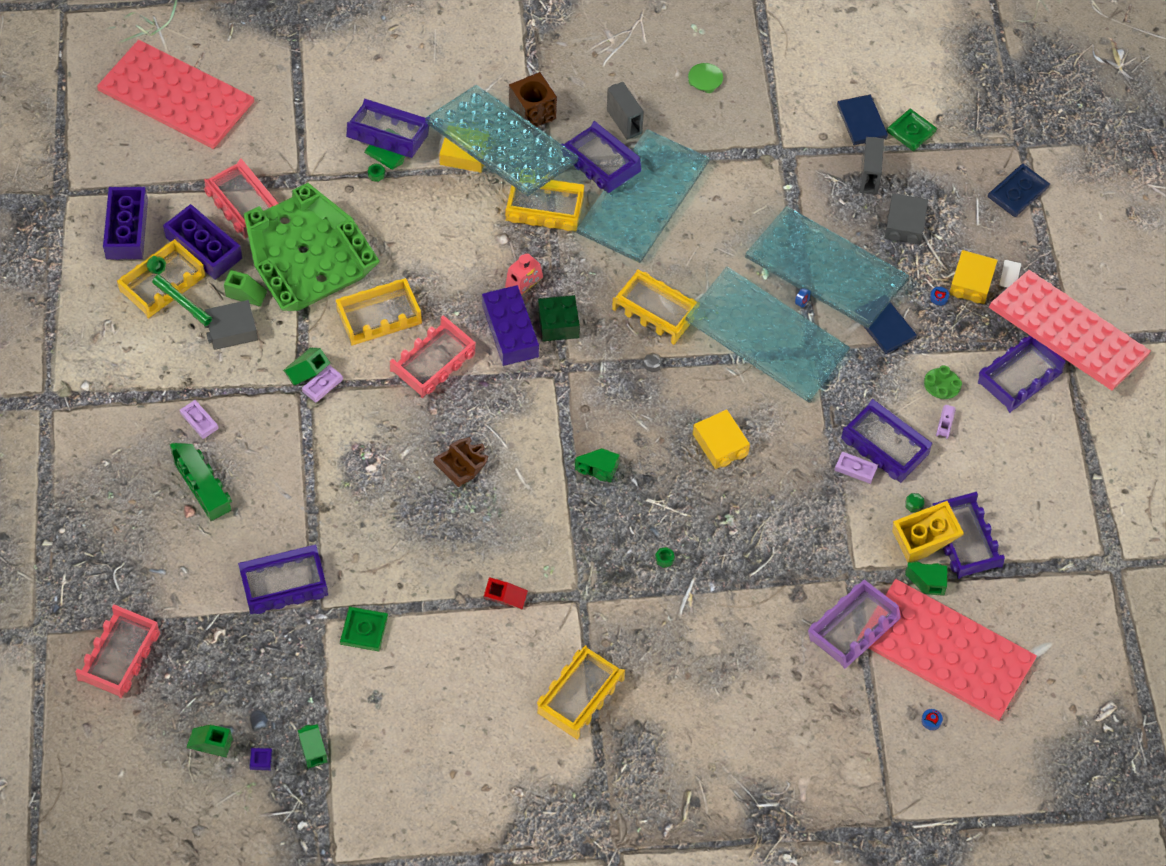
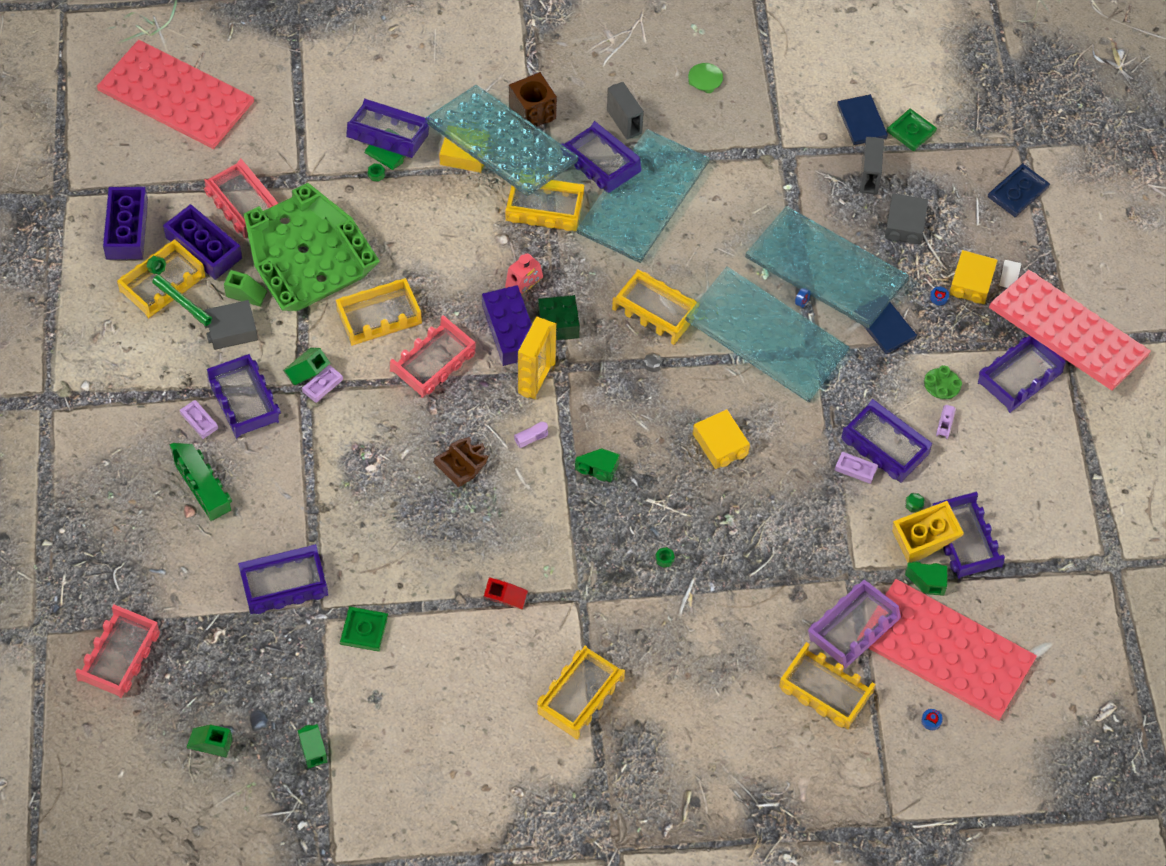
dark purple tile [249,748,273,771] -> none
none -> window [207,354,281,439]
none -> lavender bar [514,422,548,448]
none -> yellow window [518,316,556,399]
none -> window [779,642,875,729]

